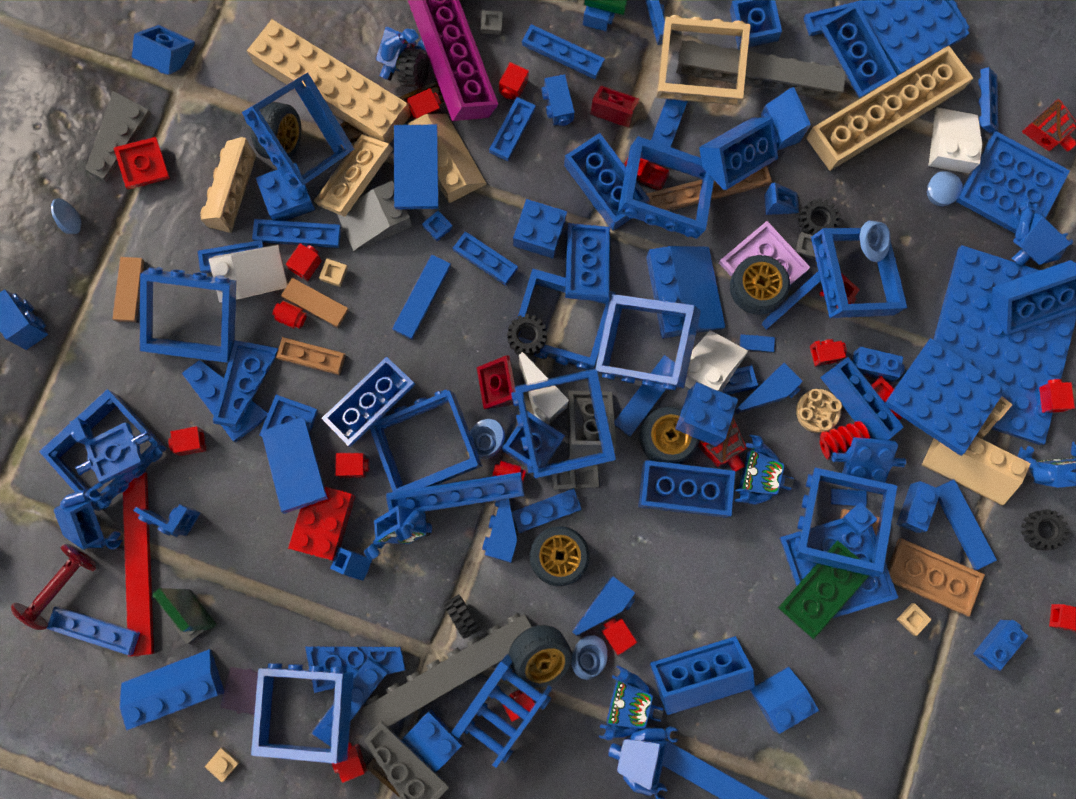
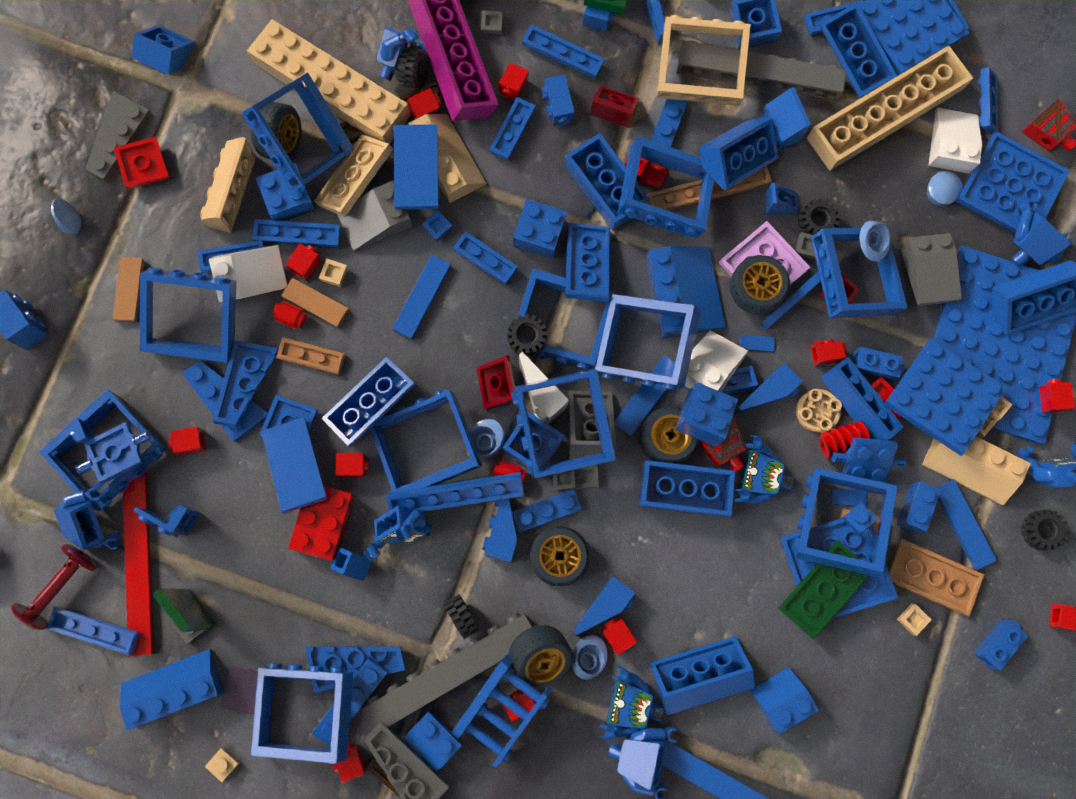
none -> dark grey slope [901,233,962,306]

